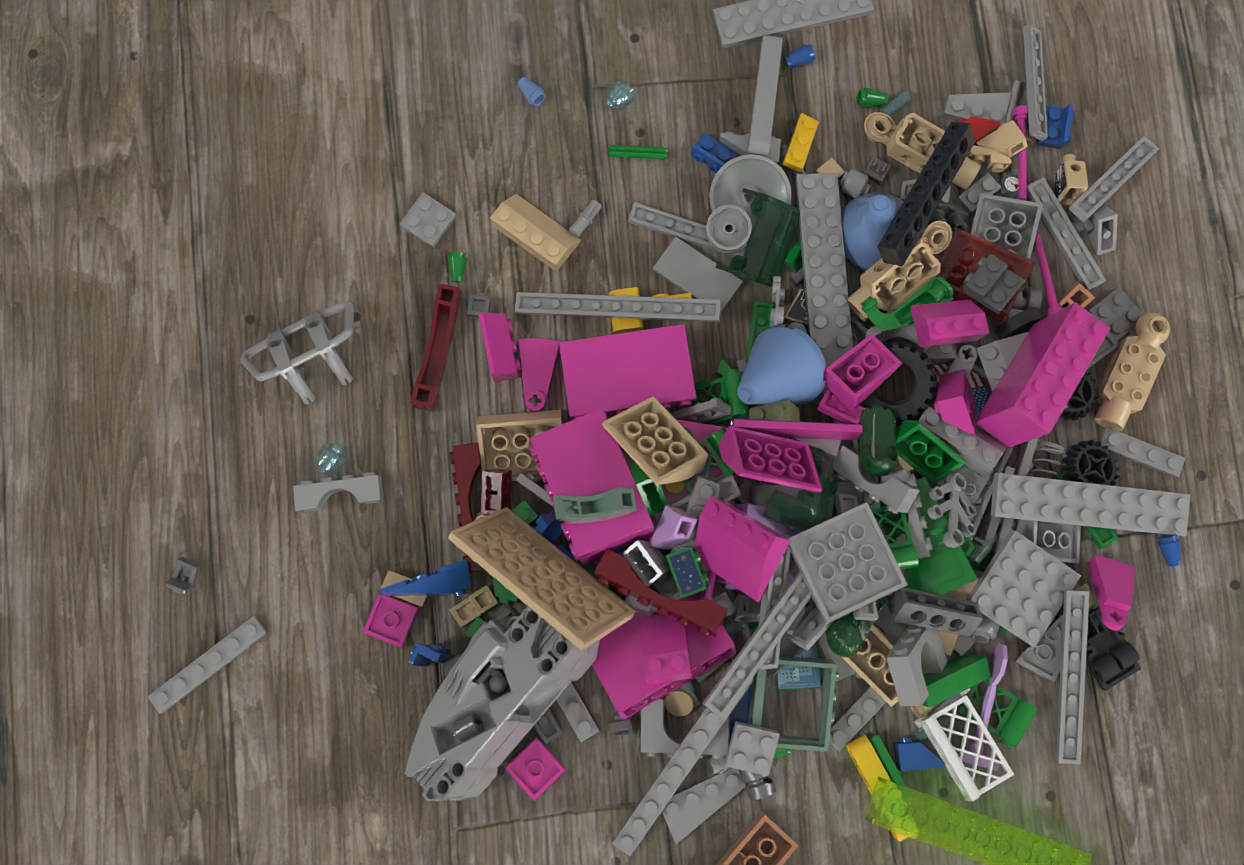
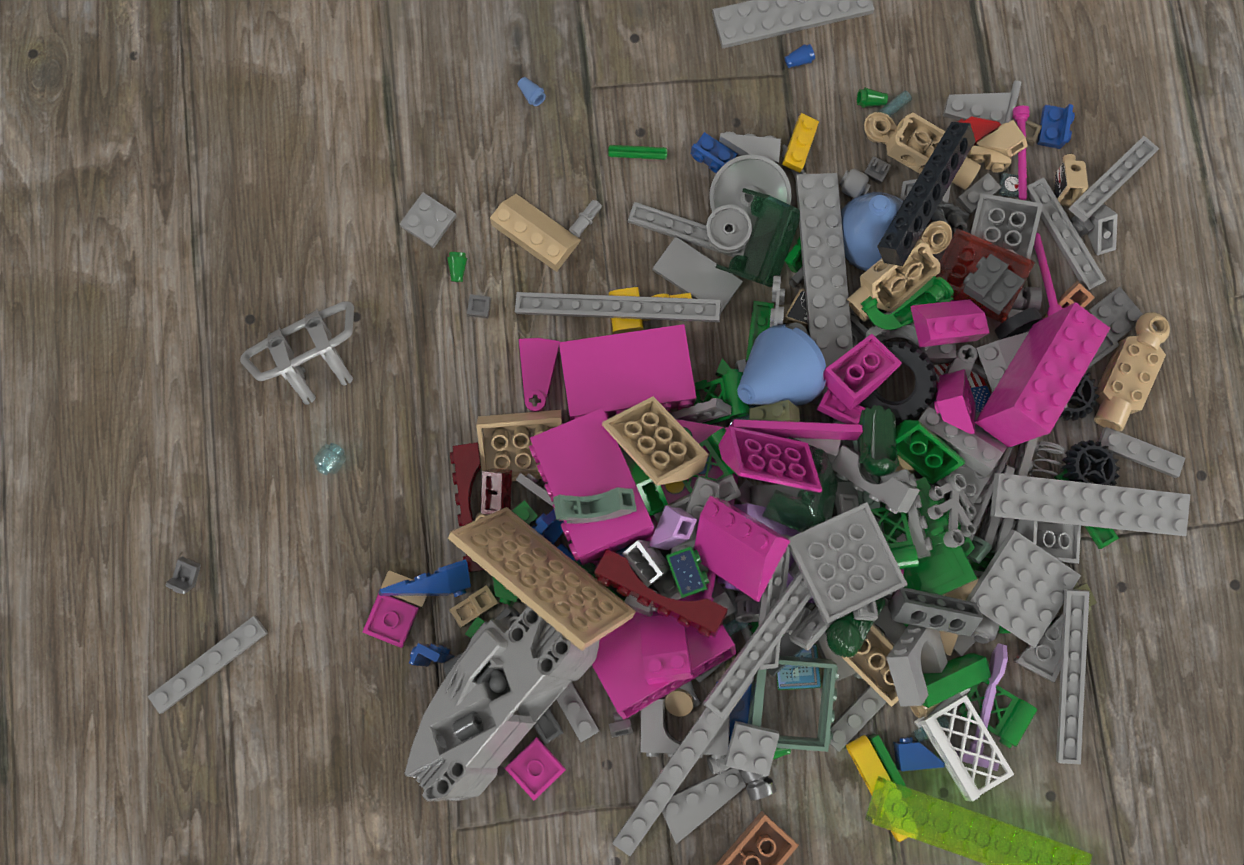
light grey arch [293,472,384,513] -> none
dark red arch [410,283,462,412] -> none
dark pink slope [478,313,522,383] -> none
clear light blue head [605,80,635,111] -> none
light grey beam [747,35,783,156] -> none
tan tile [816,158,845,179] -> none
light grey tile [1023,24,1048,141] -> none
black plate [1086,607,1141,691] -> none
dark pink piece [1087,555,1135,631] -> none
blue cone [1158,534,1182,566] -> none

